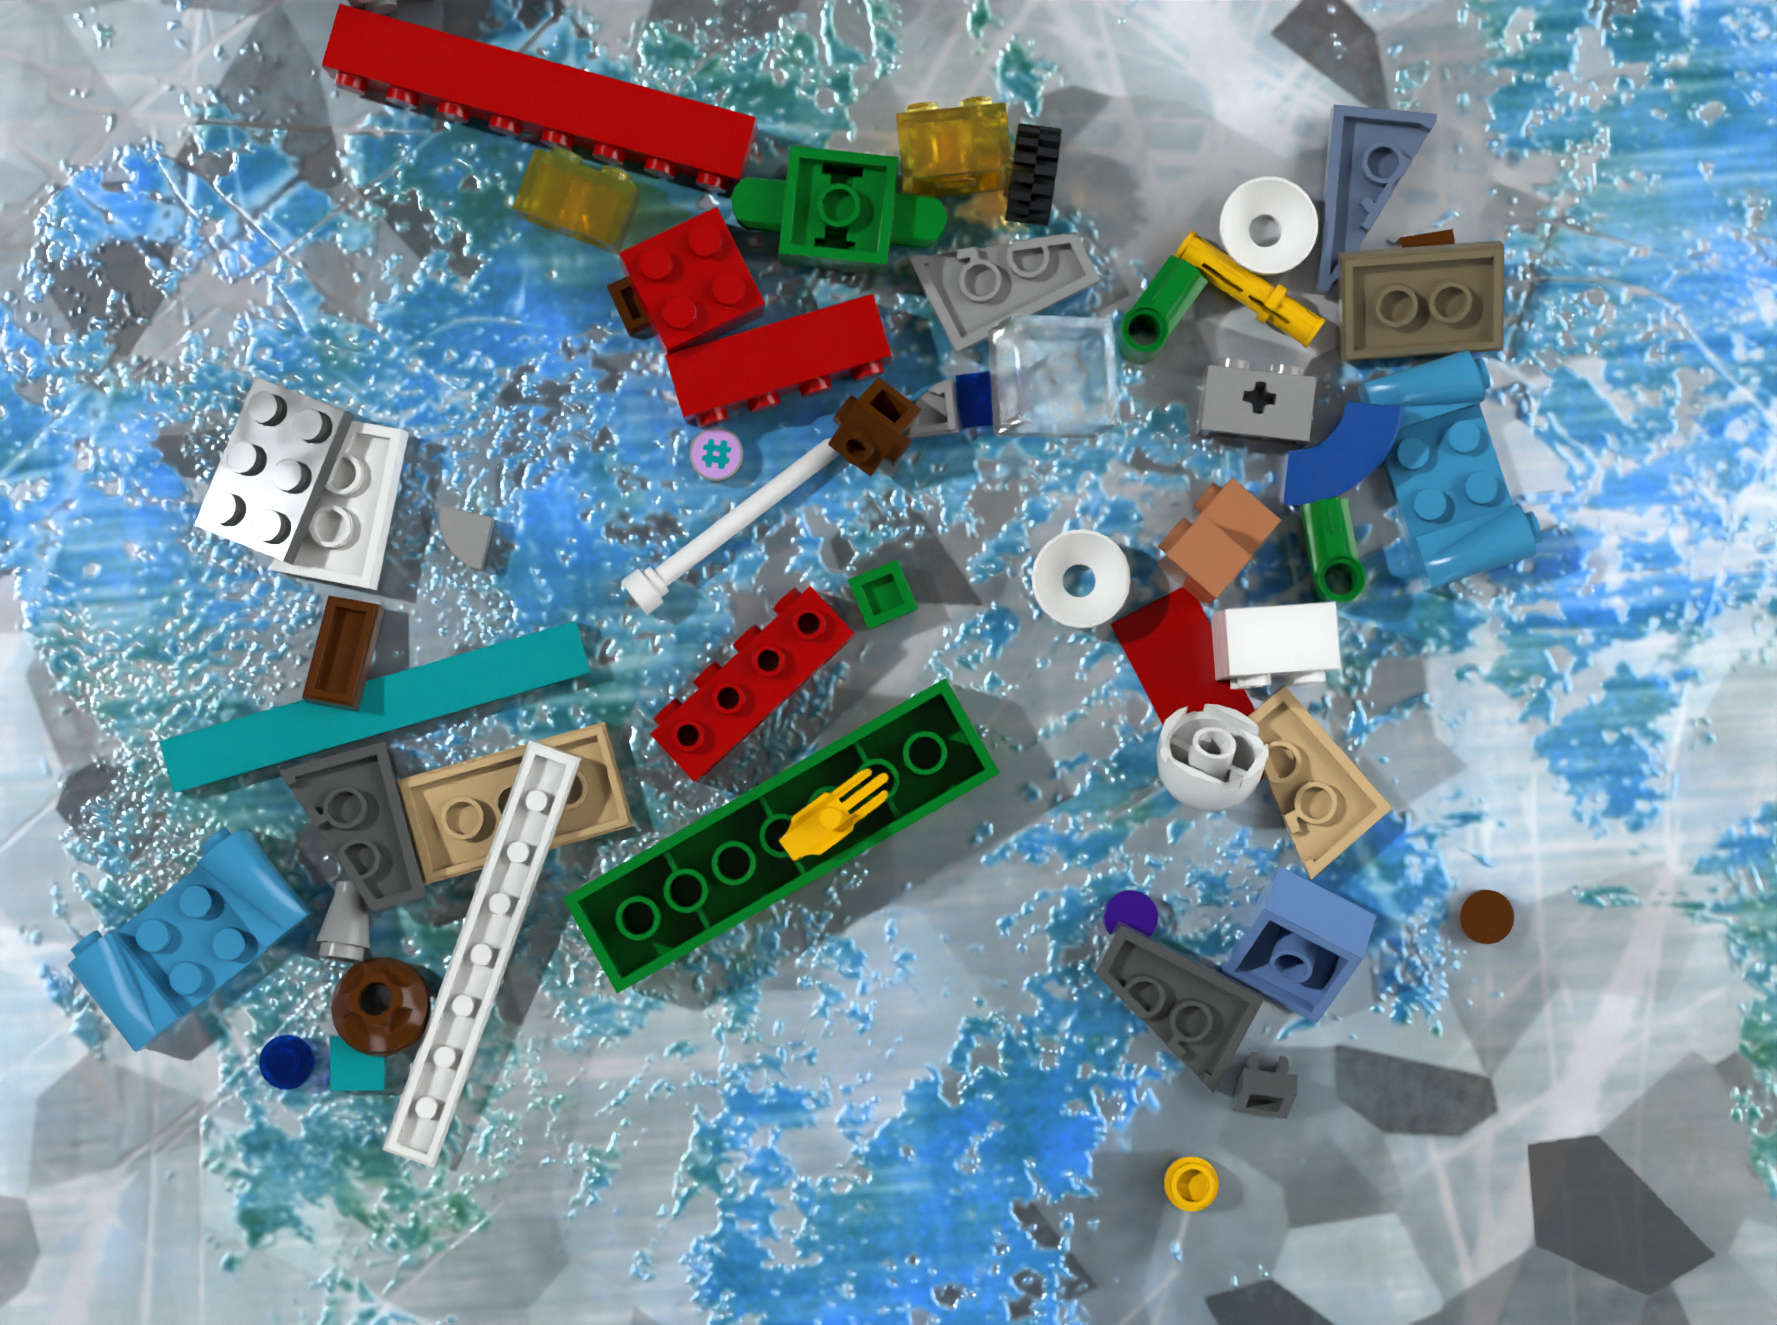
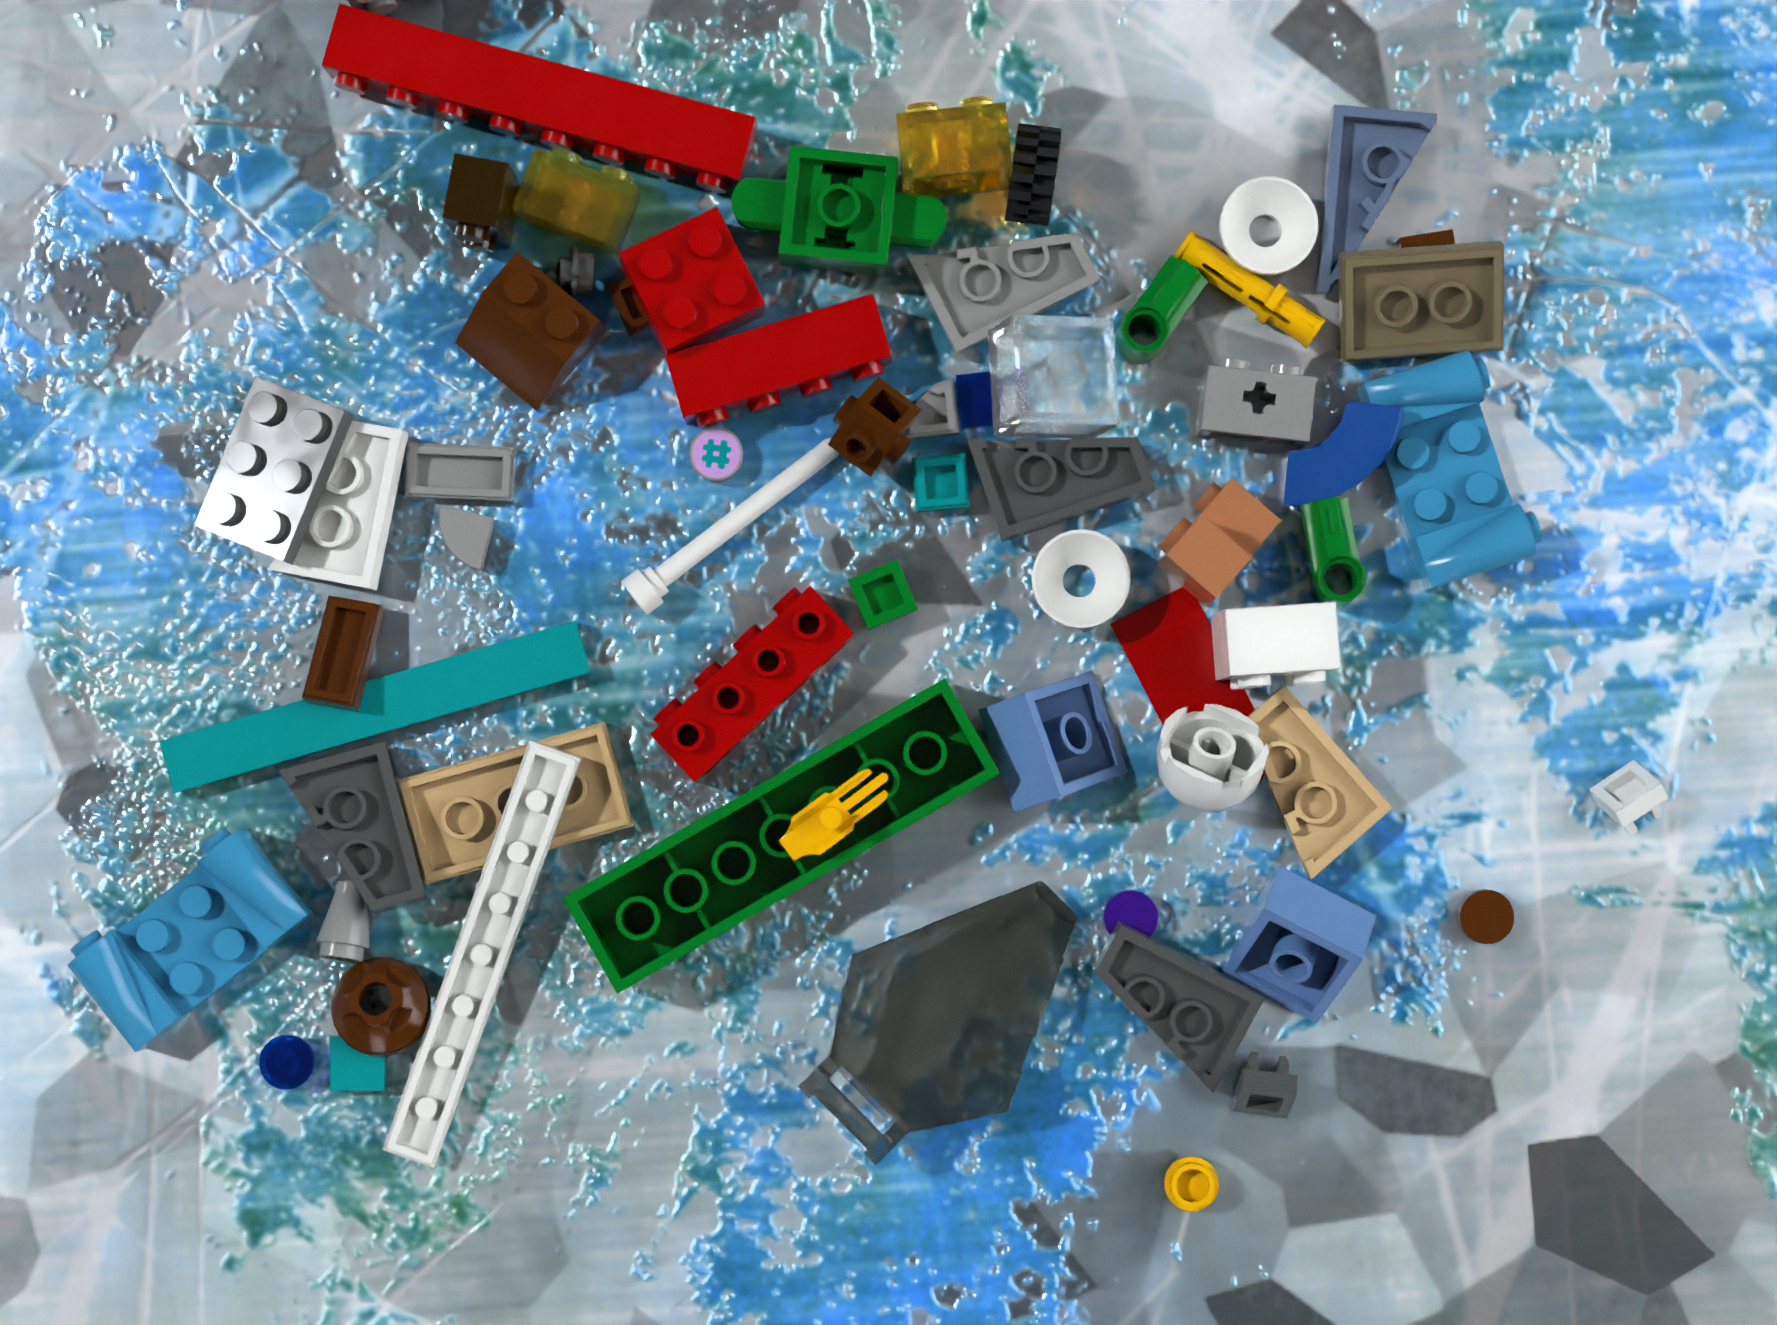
none -> light grey tile [404,443,517,503]
none -> dark brown brick [442,153,522,253]
none -> reddish brown slope [455,251,606,412]
none -> dark grey plate [556,246,594,298]
none -> clear smoke windscreen [797,881,1078,1165]
none -> teal tile [912,453,970,513]
none -> dark grey wing [967,437,1155,543]
none -> medium blue slope [978,671,1128,813]
none -> white tile [1589,760,1669,835]

